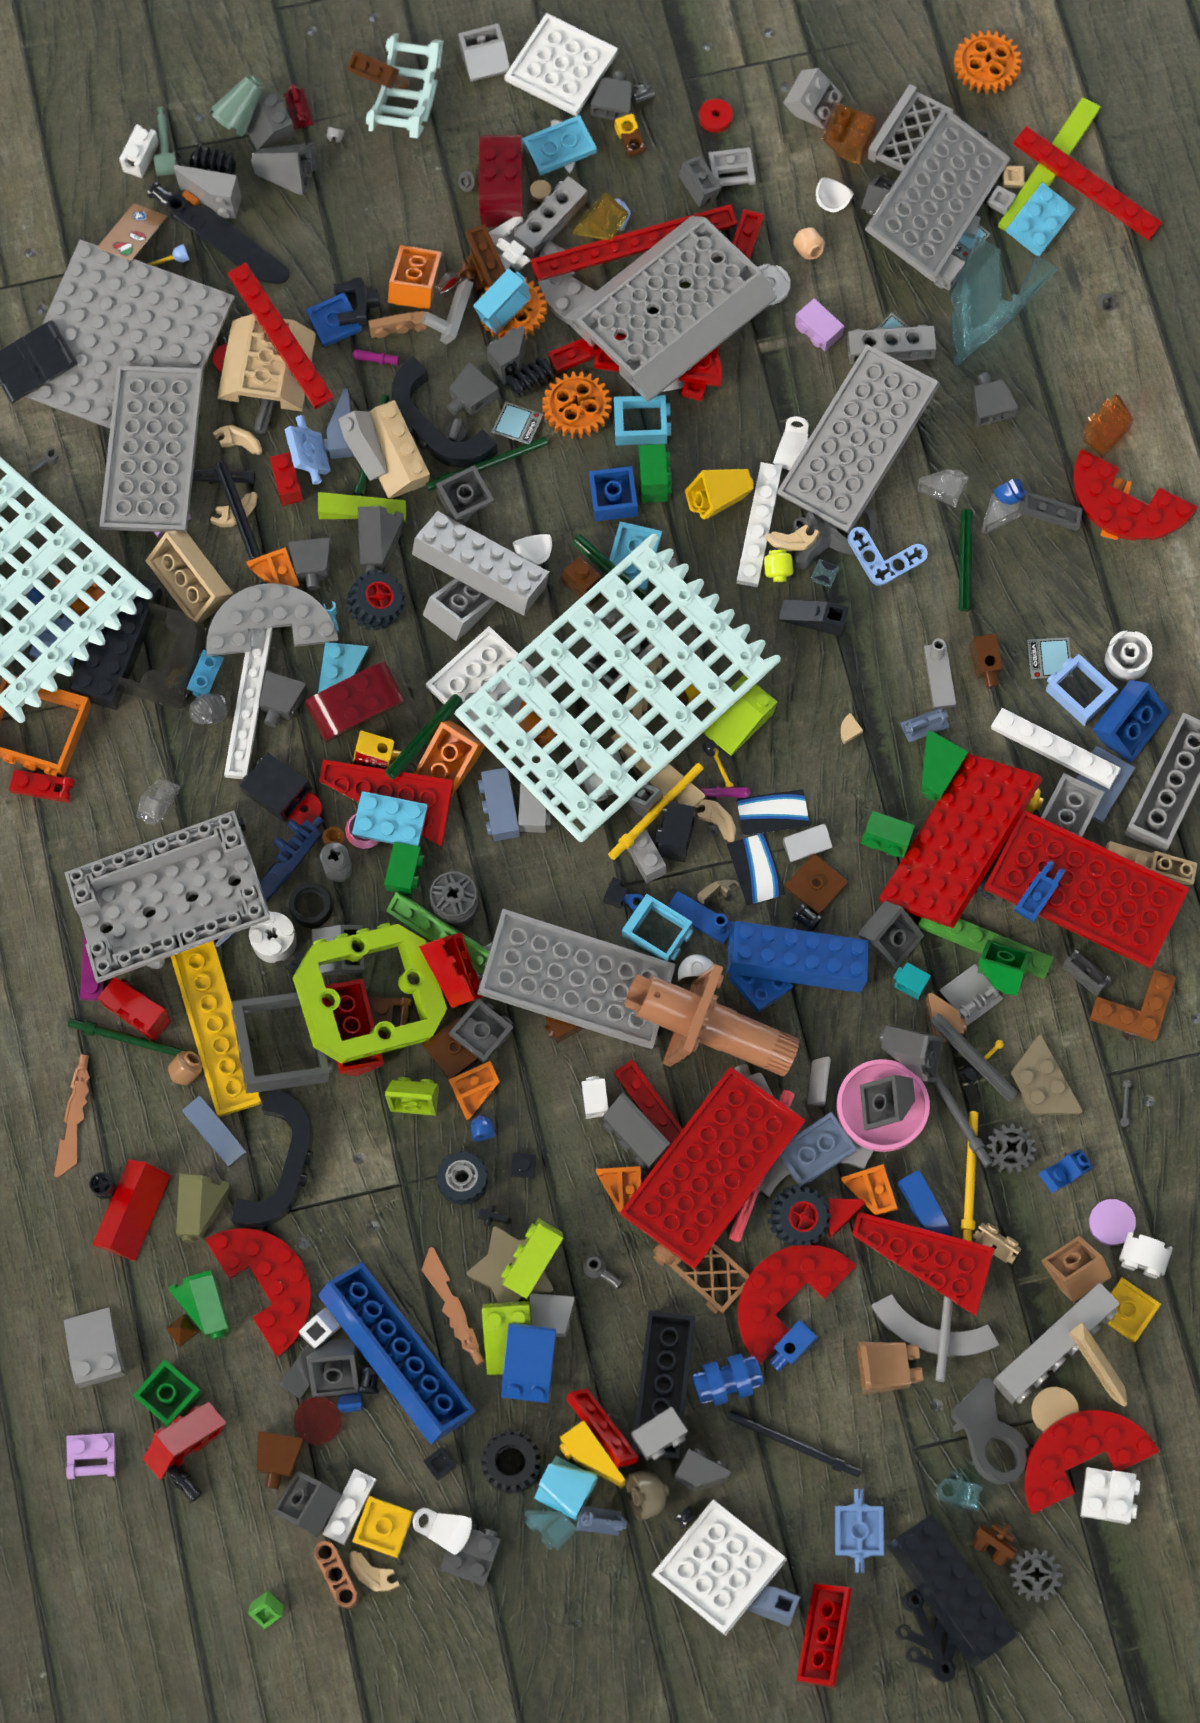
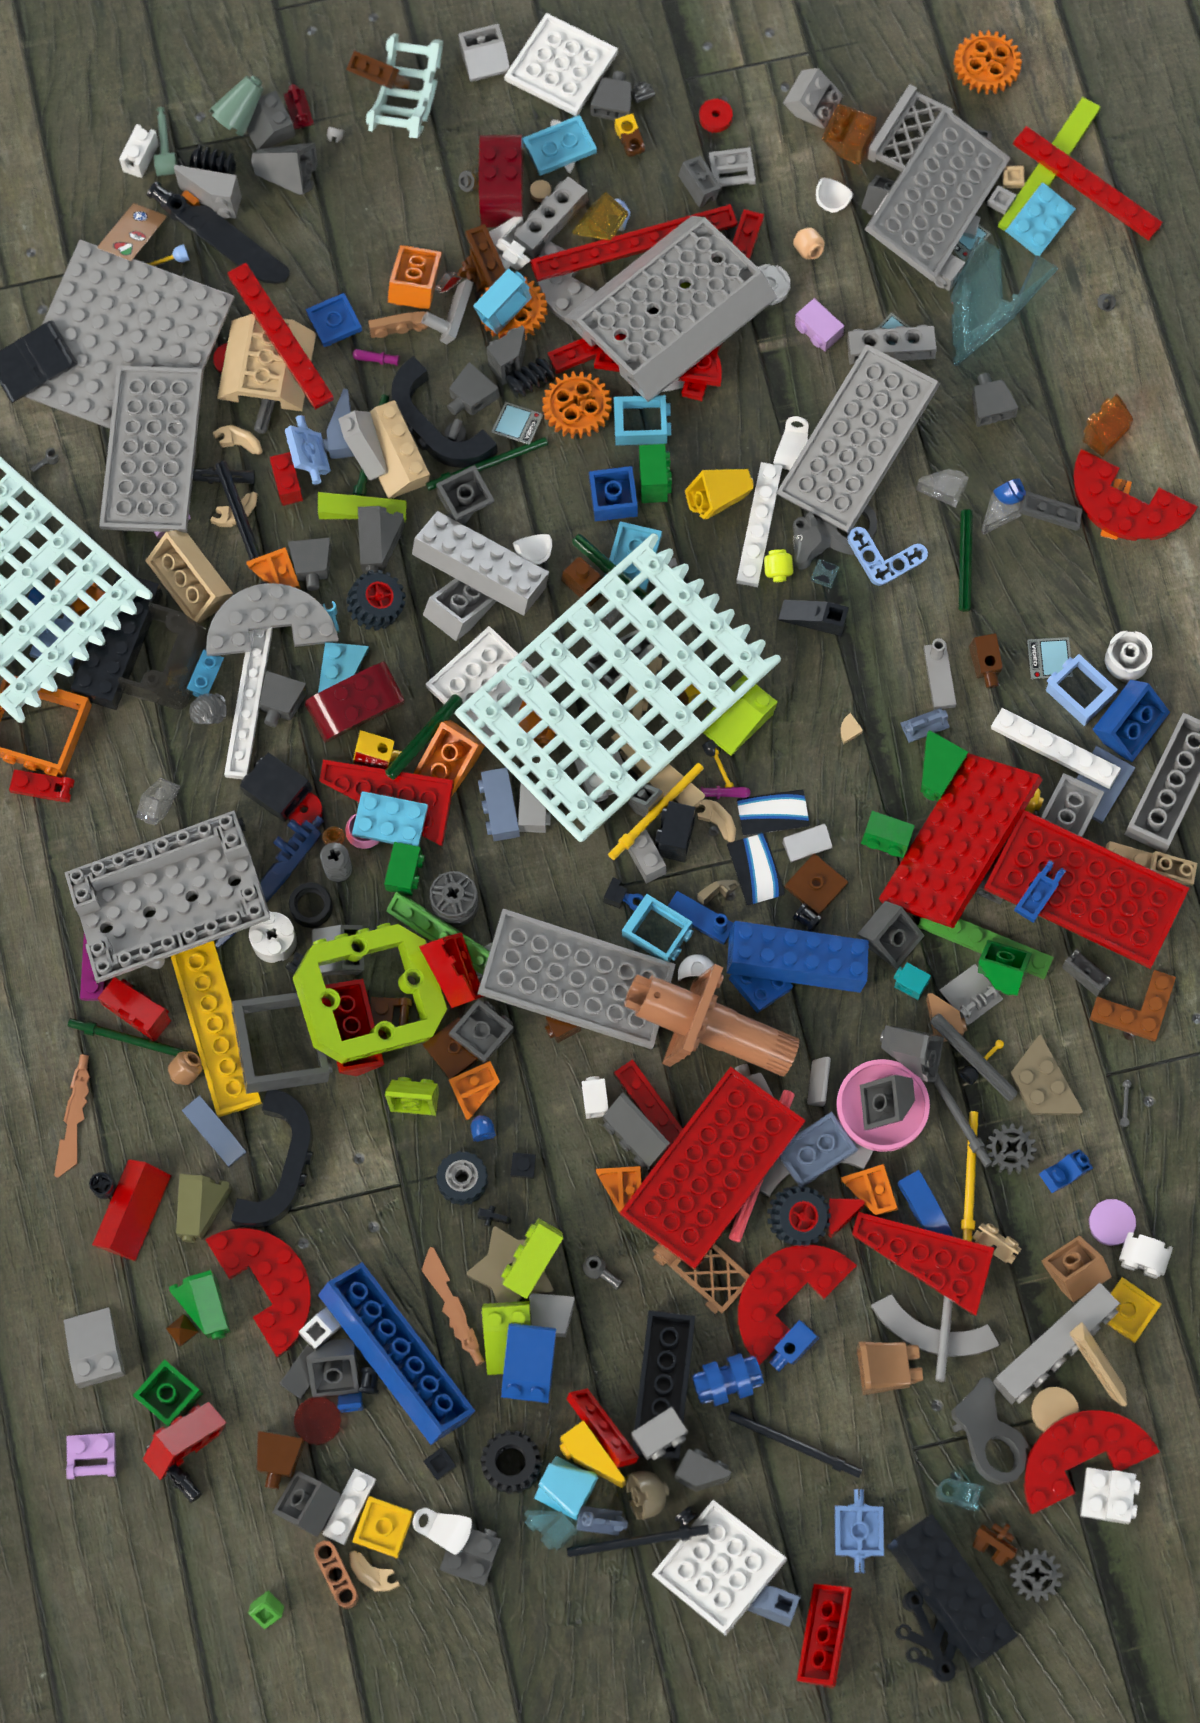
black connector [334,277,380,327] -> none
tan piece [766,525,820,552] -> none
none -> black bar [567,1525,710,1557]

